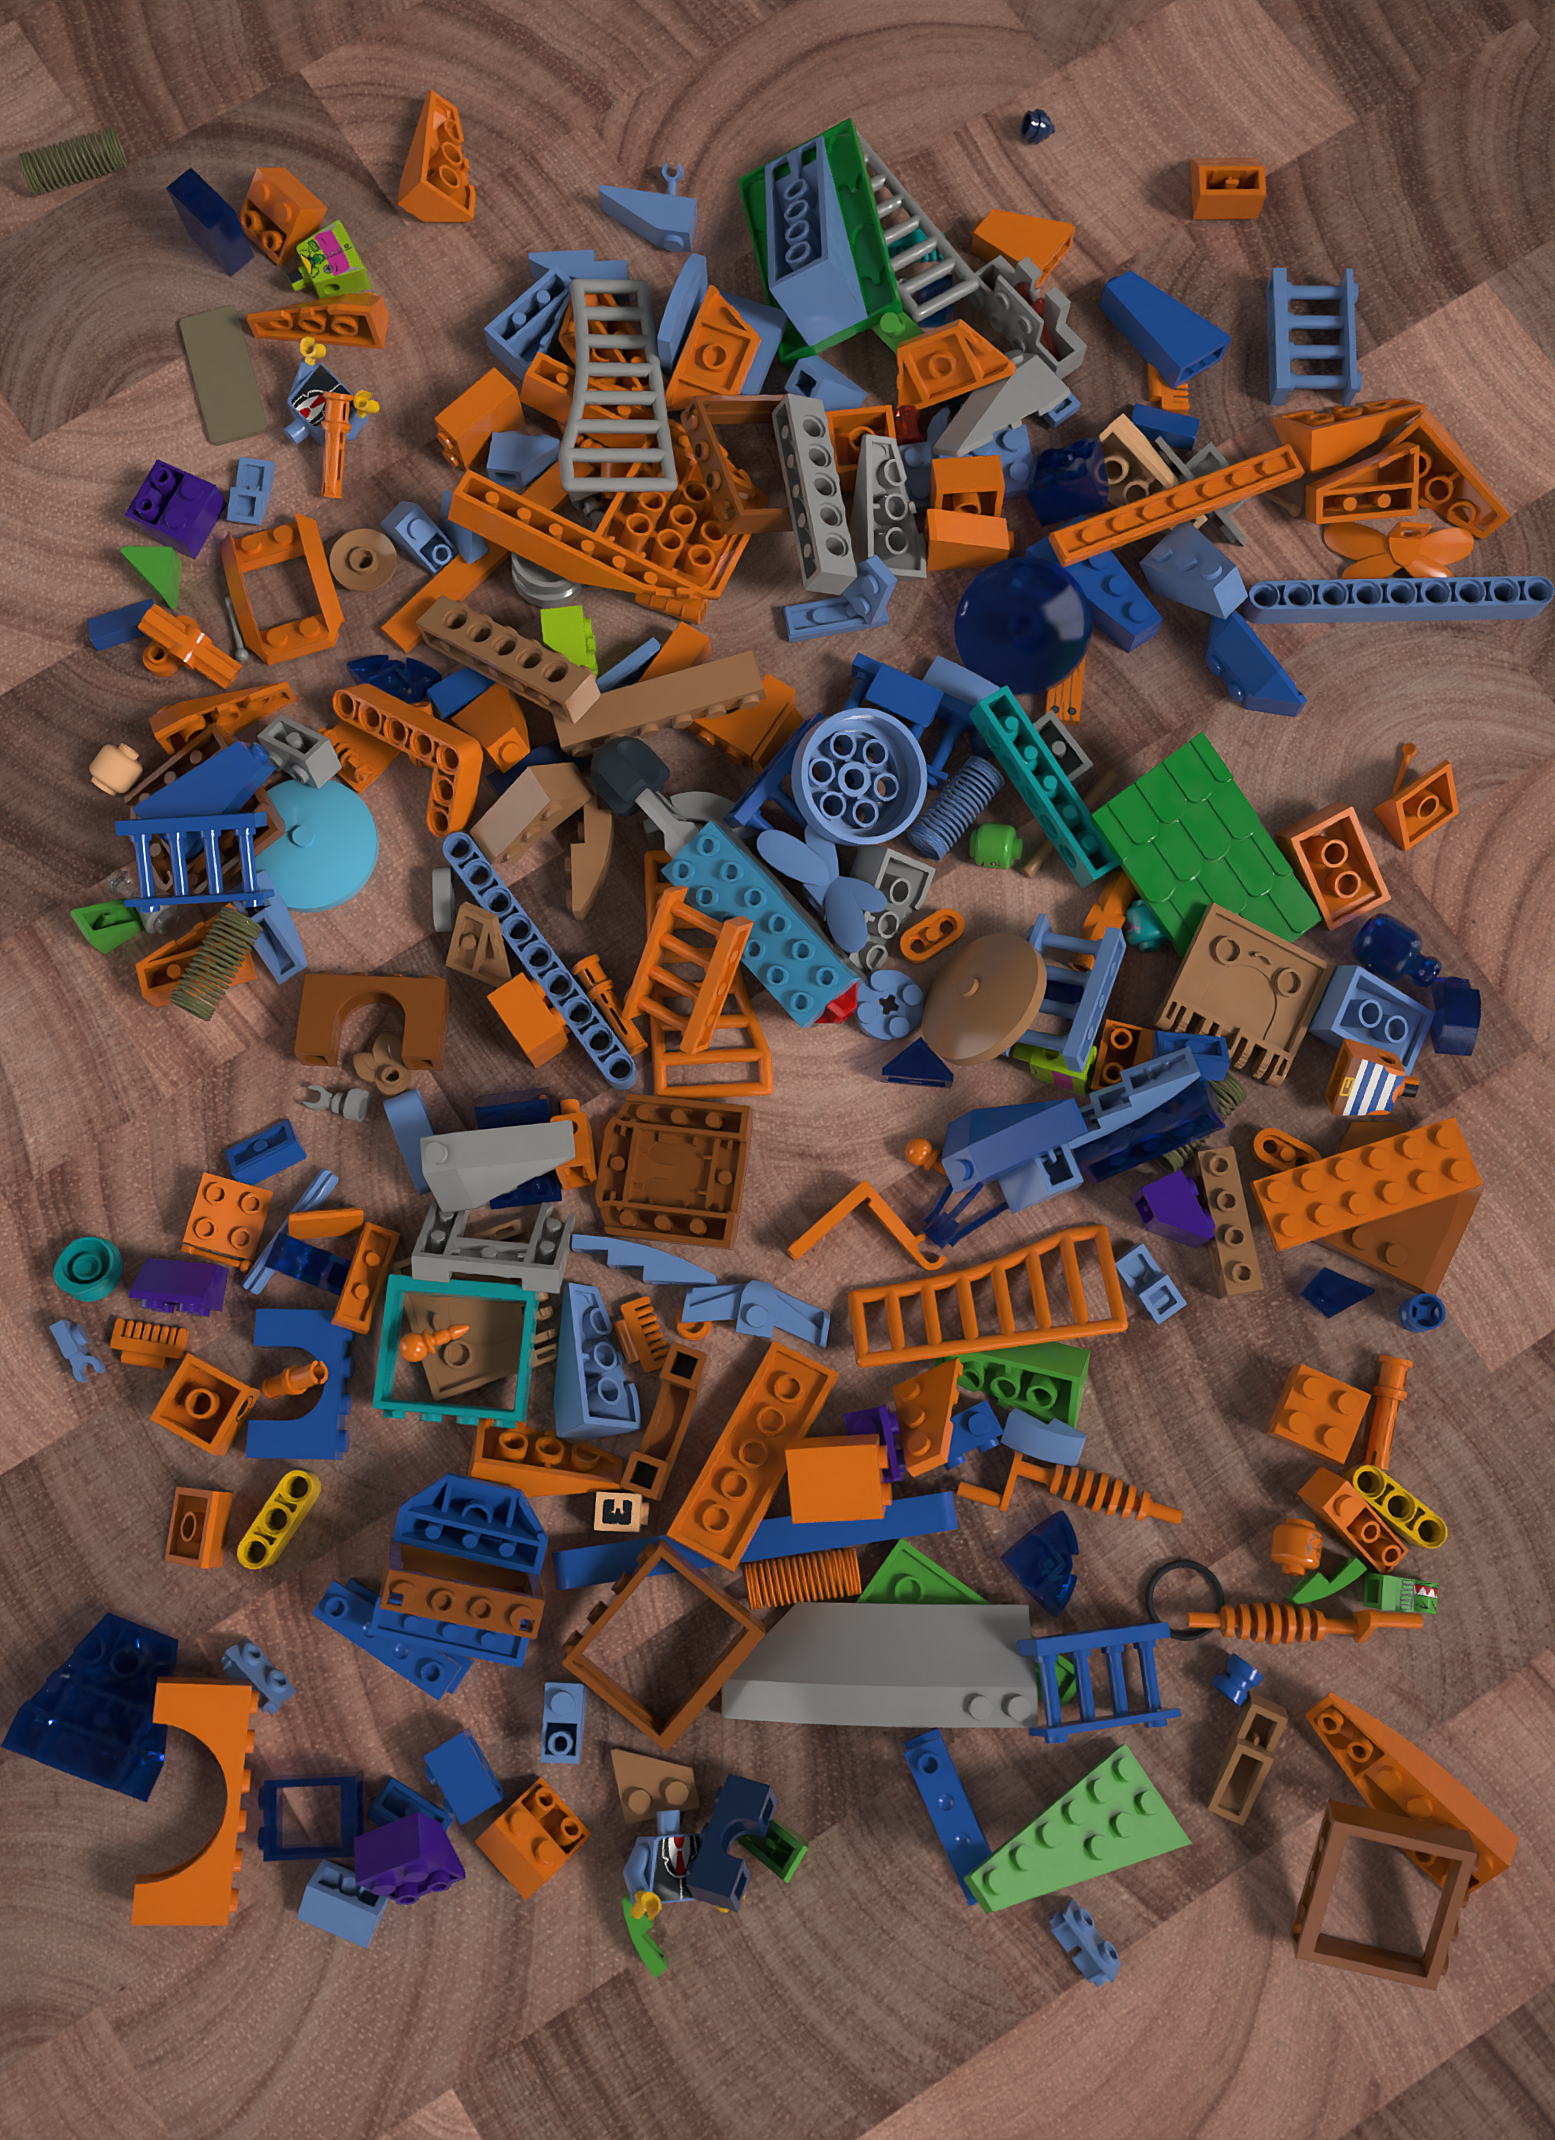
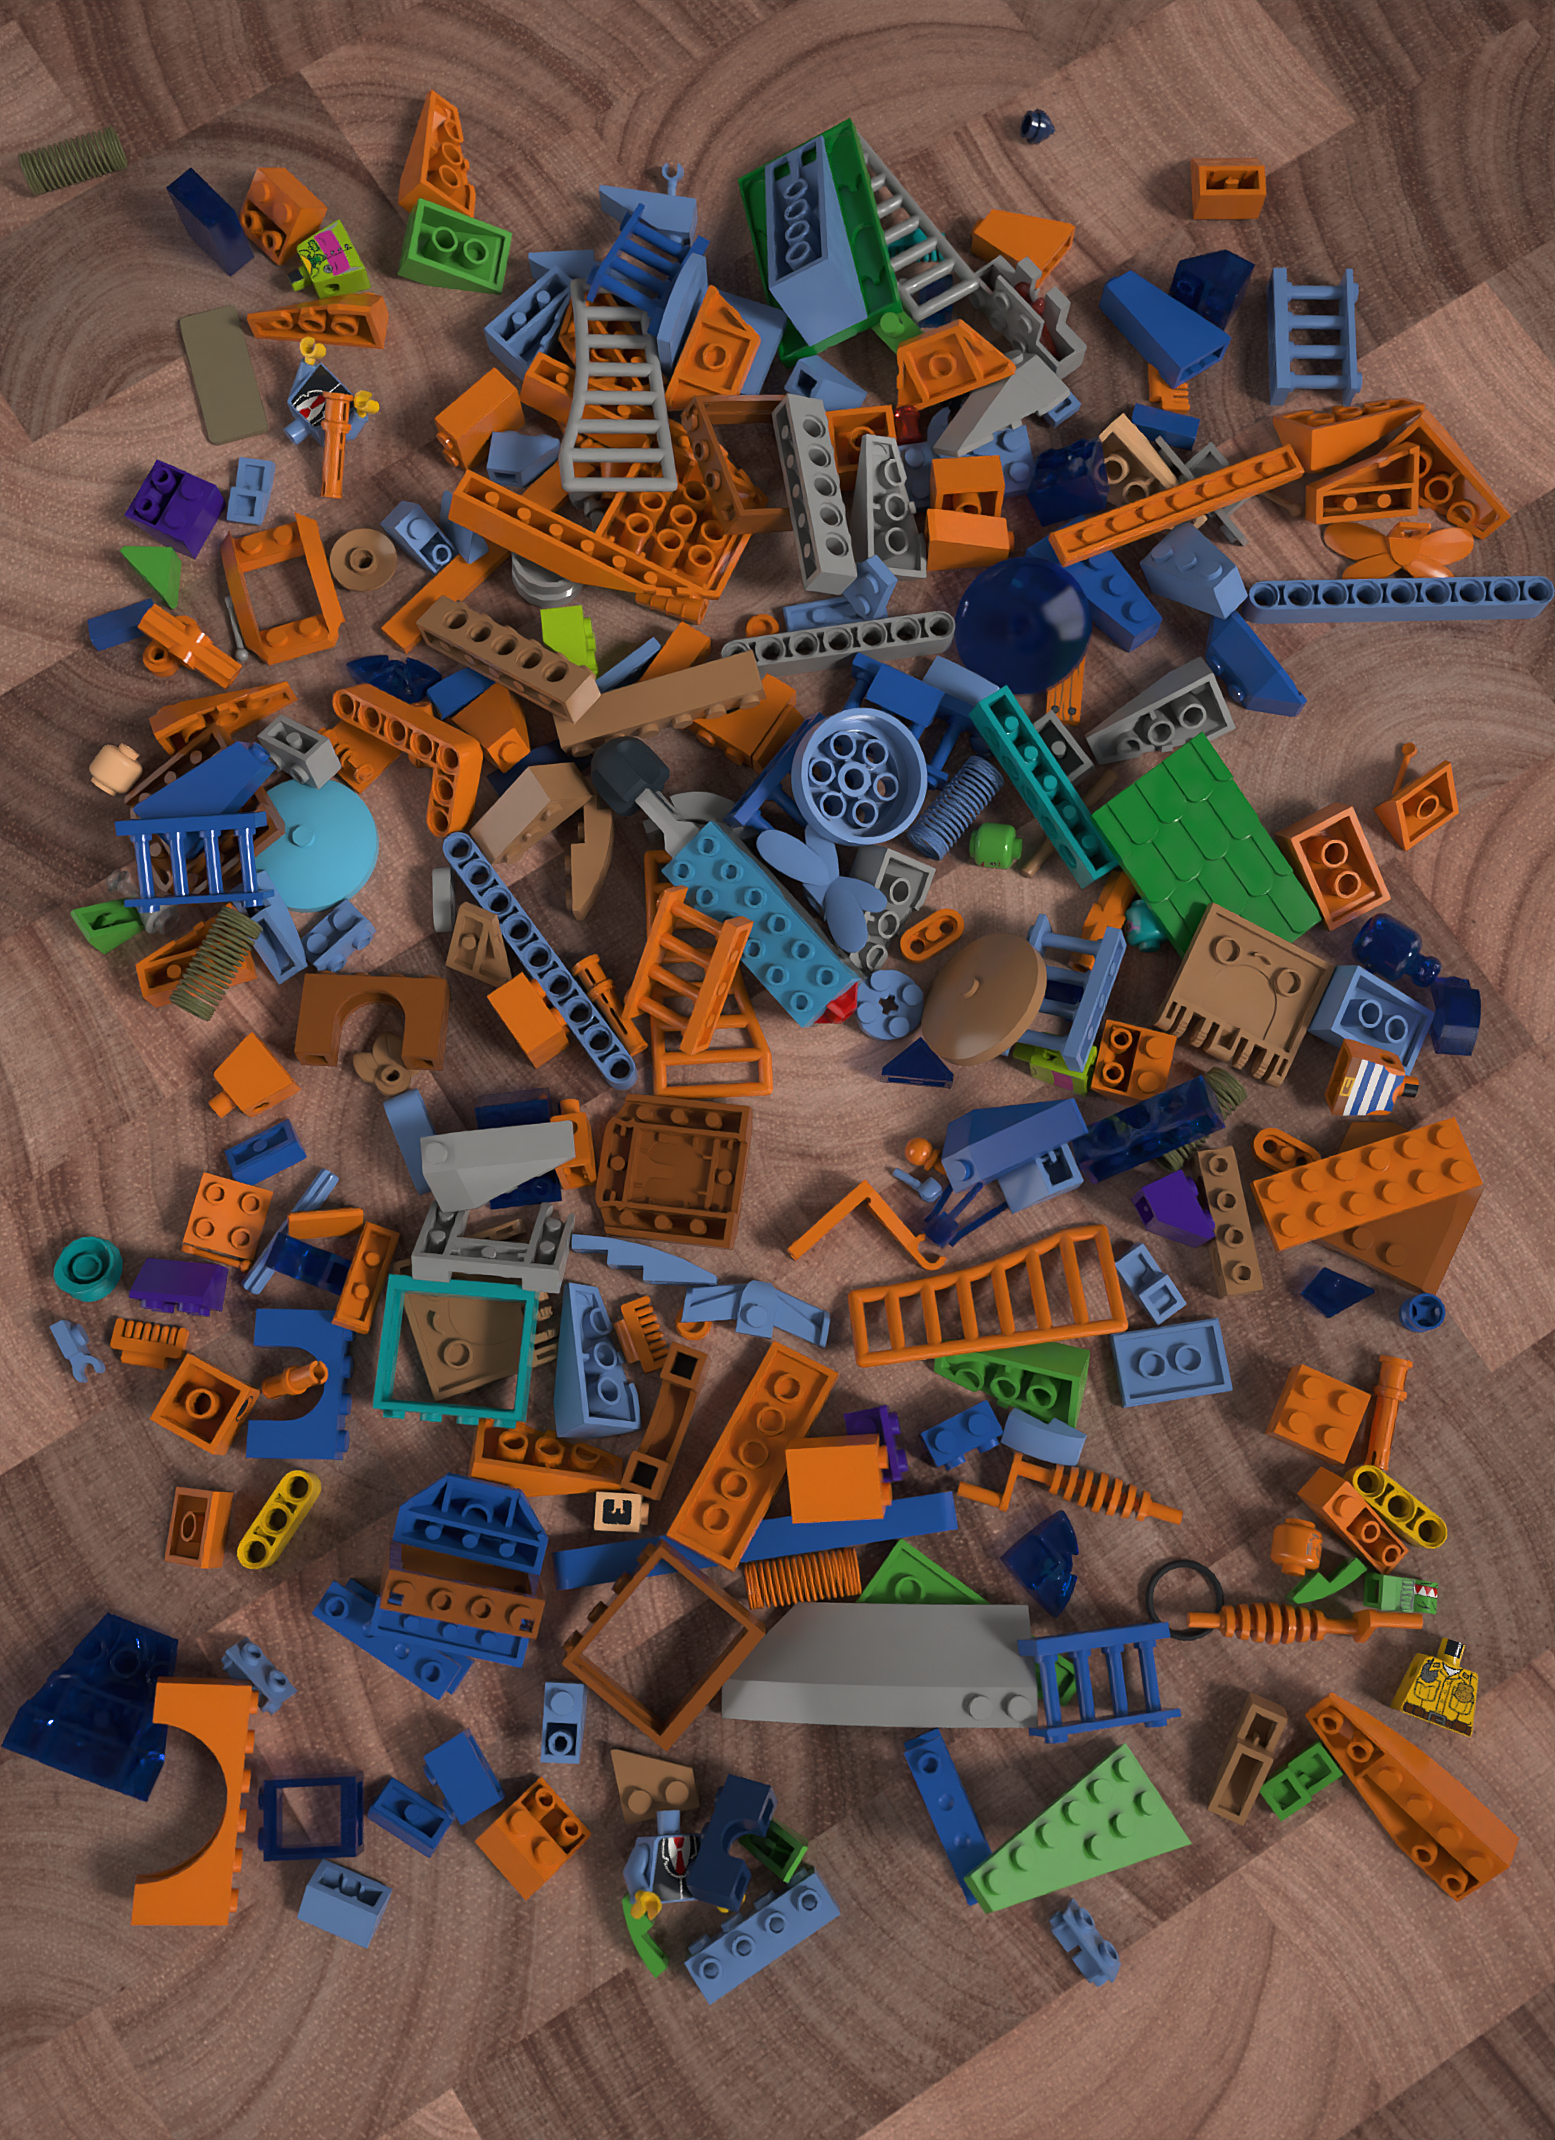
light grey piece [303,1085,370,1122] -> none
dark purple slope [354,1812,466,1905] -> none
orange bar [398,1324,469,1362] -> none
orange wing [892,1357,964,1477] -> none
medium blue slope [1068,1046,1201,1150] -> none
blue slope [1152,1031,1230,1081] -> none
blue wheel [1210,1653,1264,1708] -> none
dark orange window [1290,1799,1480,1991] -> none
none -> orange torso [208,1032,301,1118]
none -> medium blue bracket [300,898,377,973]
none -> bright green slope [397,198,512,295]
none -> blue fence [586,203,710,337]
none -> medium blue brick [684,1866,841,2005]
none -> light grey beam [721,611,955,679]
none -> orange tile [745,614,779,638]
none -> medium blue hand [893,1168,943,1203]
none -> light grey wedge [1085,656,1236,765]
none -> medium blue tile [1109,1318,1233,1408]
none -> clear blue slope [1168,249,1256,331]
none -> bright green slope [1259,1738,1343,1821]
none -> torso [1390,1637,1478,1738]

